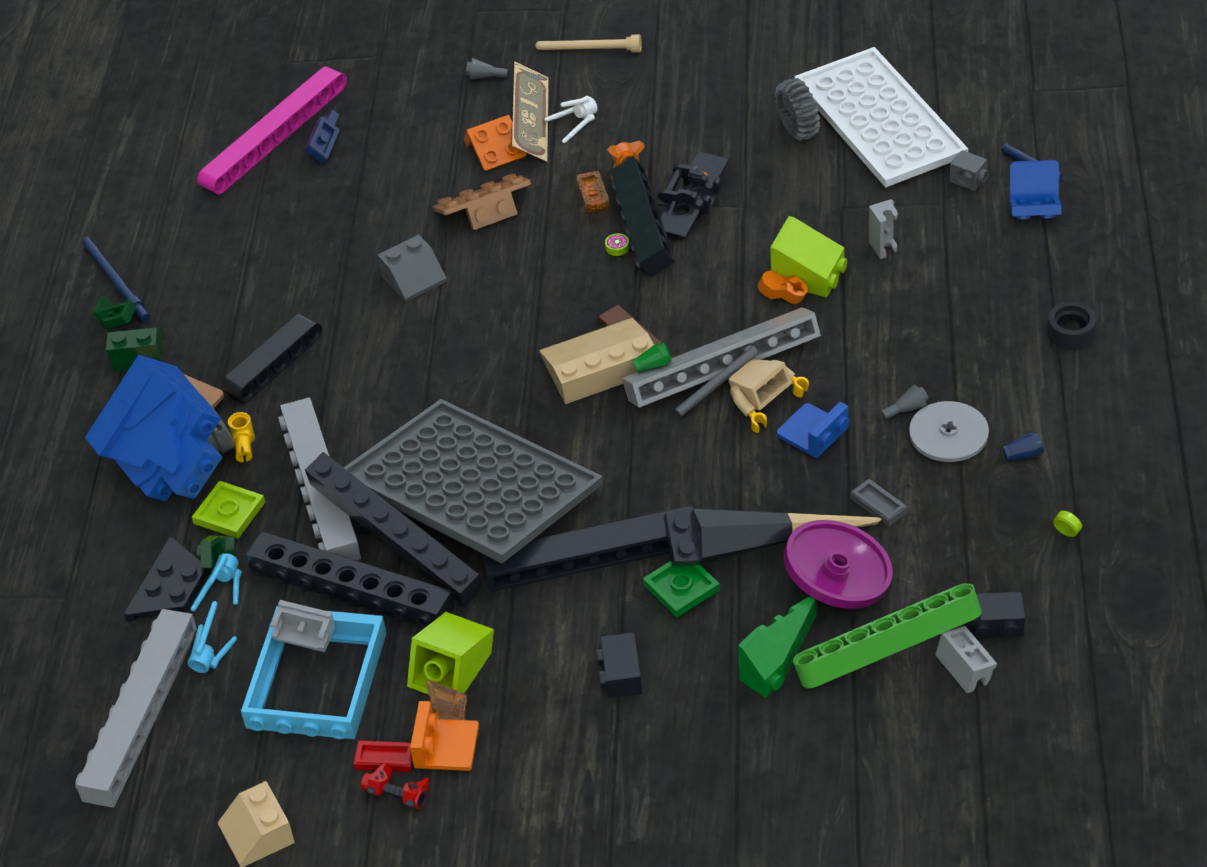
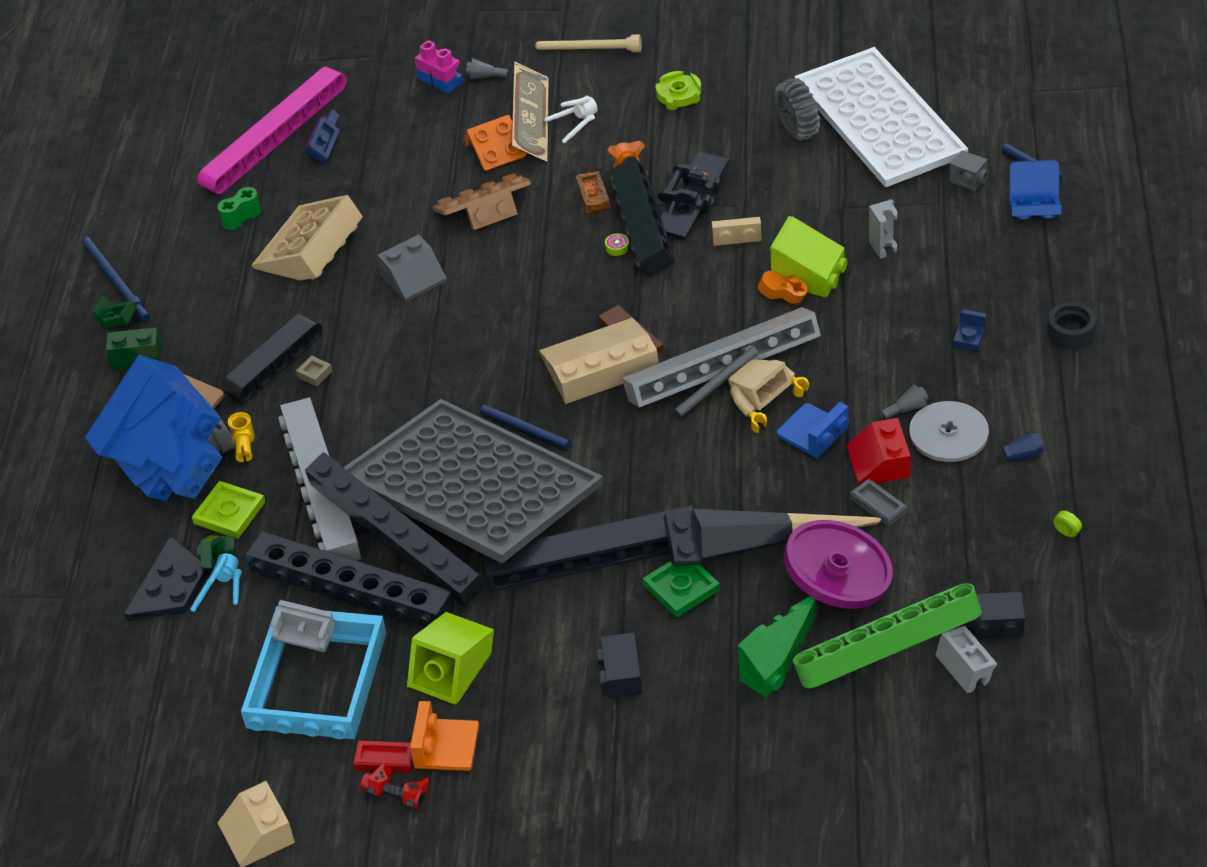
light grey brick [76,609,197,808] -> none
medium azure plant [188,601,237,673] -> none
clear orange piece [426,680,467,720] -> none
green cone [632,342,673,373] -> none
none -> green axle [218,187,261,230]
none -> tan slope [252,195,363,281]
none -> dark tan plate [296,356,332,387]
none -> dark pink hips [415,41,463,94]
none -> dark blue bar [480,404,571,450]
none -> lime plate [656,71,701,110]
none -> tan plate [712,217,762,246]
none -> red slope [846,418,911,486]
none -> dark blue bracket [953,309,986,352]

